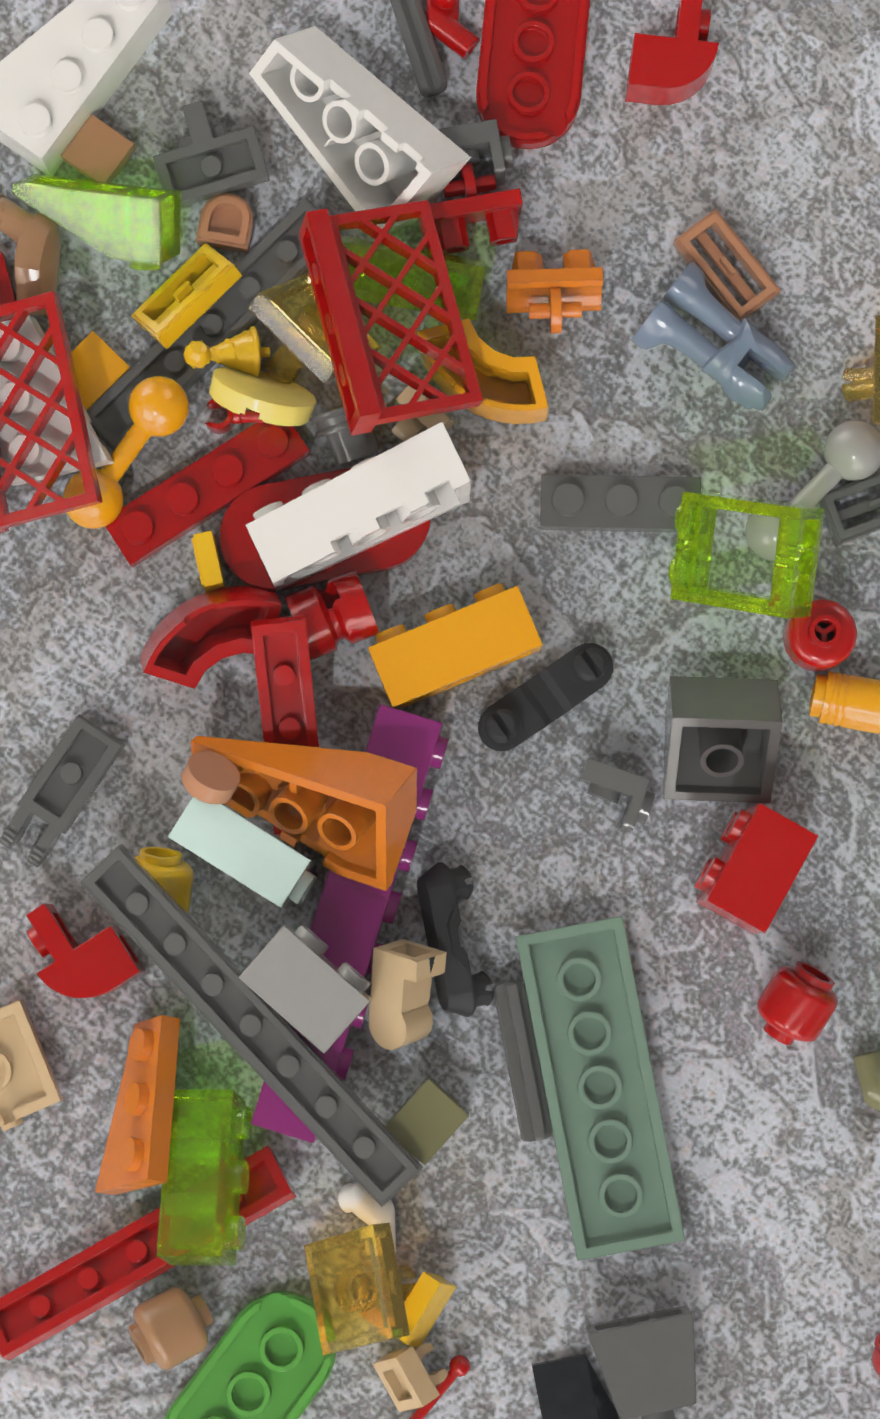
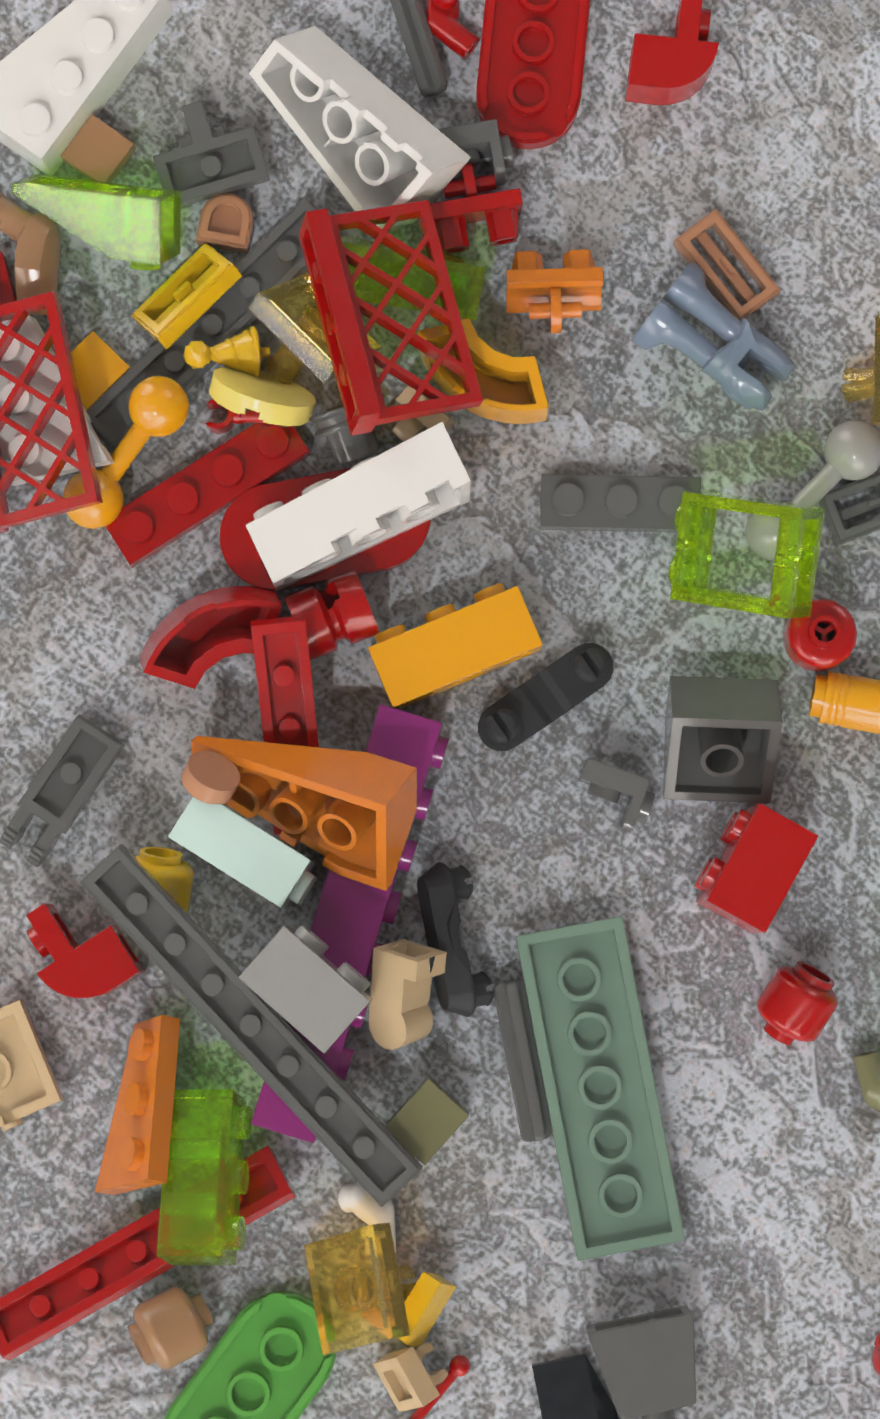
yellow tile [191,530,226,592] -> none

